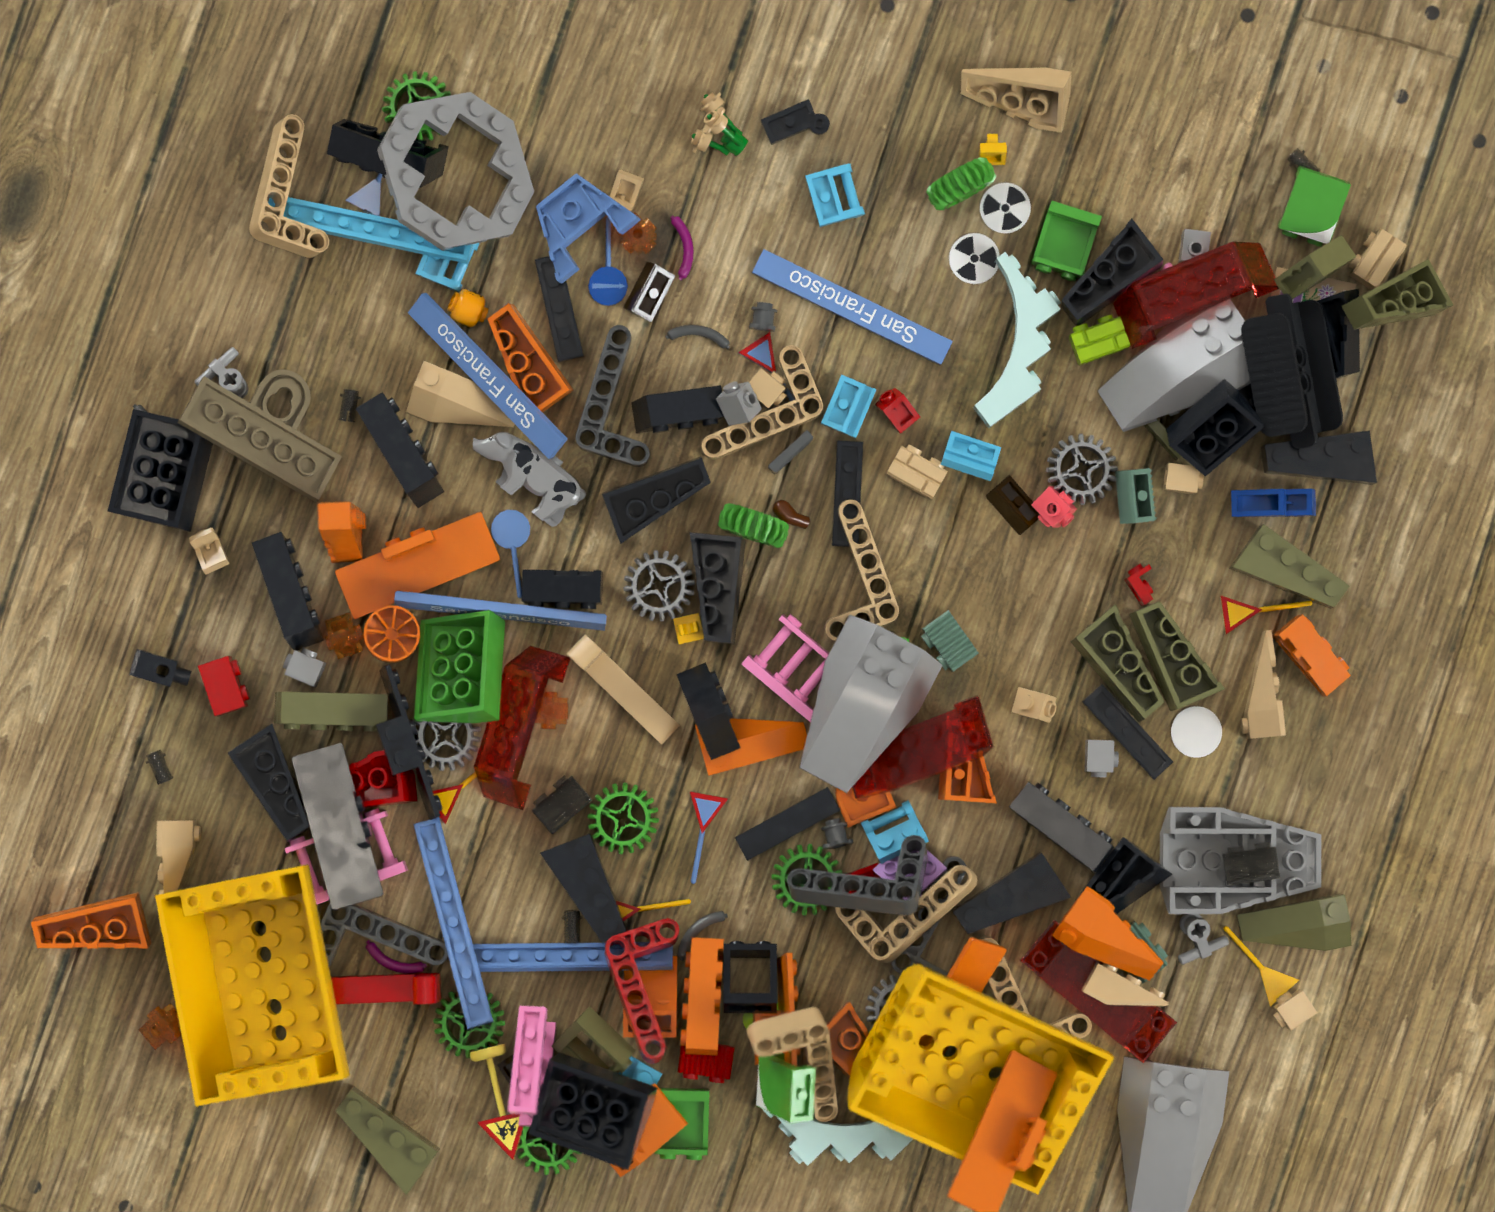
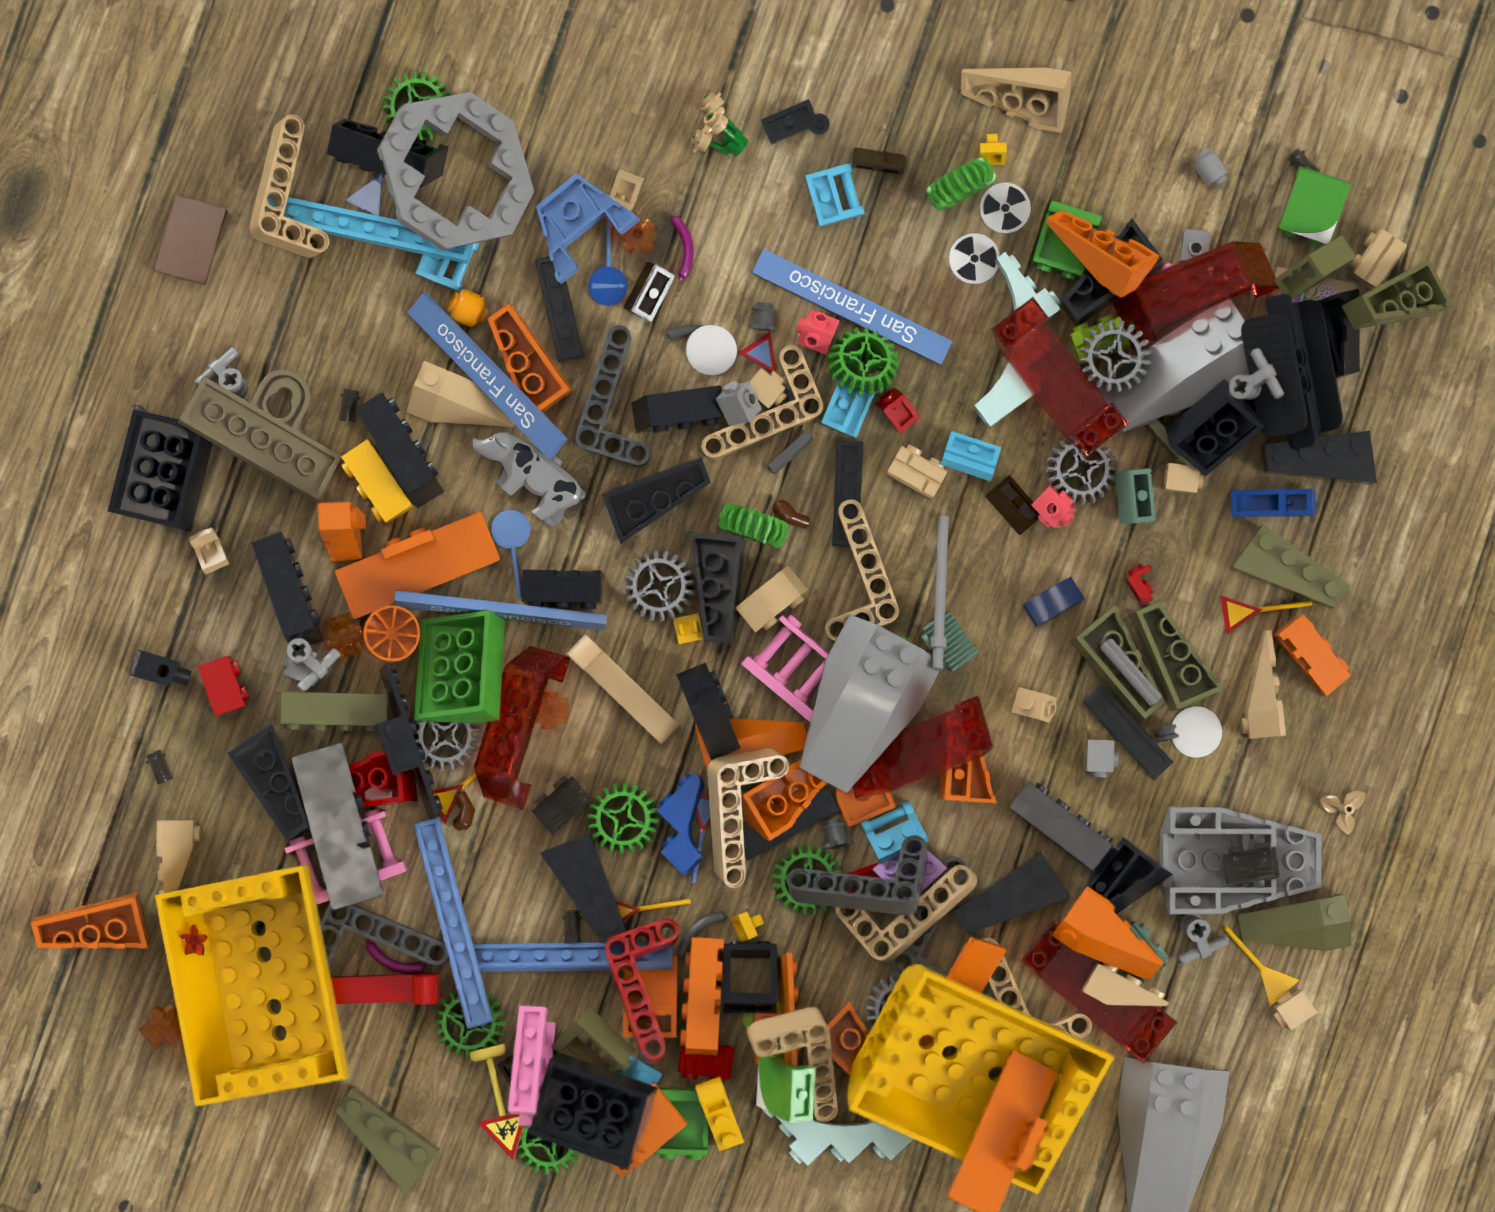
none -> reddish brown tile [154,195,227,285]
none -> clear red plant [180,924,208,956]
none -> light grey piece [287,638,340,692]
none -> yellow brick [341,439,414,524]
none -> reddish brown arm [453,790,475,831]
none -> blue arch [657,773,705,875]
none -> white sticker [686,325,737,375]
none -> yellow plate [695,1076,744,1151]
none -> tan beam [708,748,789,888]
none -> yellow tile [730,911,764,942]
none -> tan brick [736,566,808,632]
none -> orange wedge [741,758,826,841]
none -> coral brick [796,309,840,355]
none -> bright green gear [827,327,899,397]
none -> dark brown slope [851,147,906,175]
none -> light grey bar [930,515,949,670]
none -> clear red slope [991,297,1129,456]
none -> dark blue slope [1022,577,1085,627]
none -> orange wedge [1046,210,1160,297]
none -> light grey gear [1079,320,1151,392]
none -> light grey axle [1100,639,1161,705]
none -> dark grey bush [1153,724,1179,743]
none -> light grey brick [1192,148,1229,189]
none -> light grey piece [1229,348,1284,399]
none -> tan plant [1320,791,1366,835]

